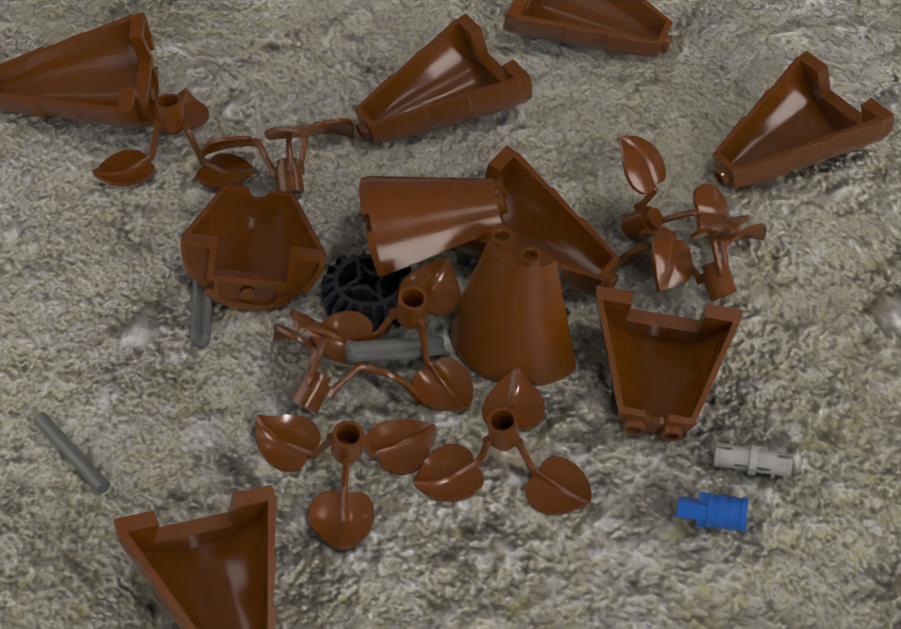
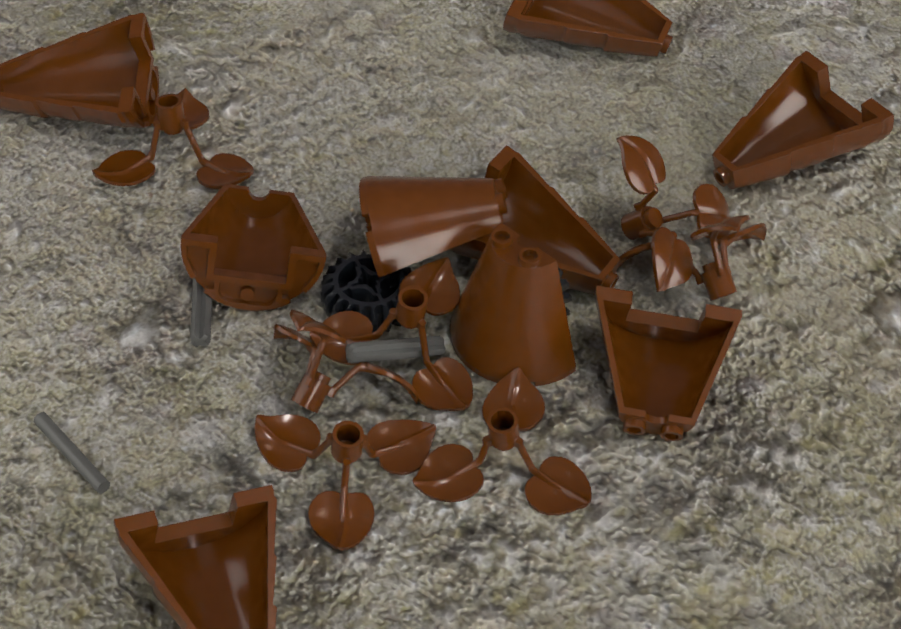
reddish brown plant [200,118,354,194] -> none
reddish brown cone [354,14,532,145] -> none
blue hinge [676,492,748,533] -> none
light grey pin [713,442,793,478] -> none

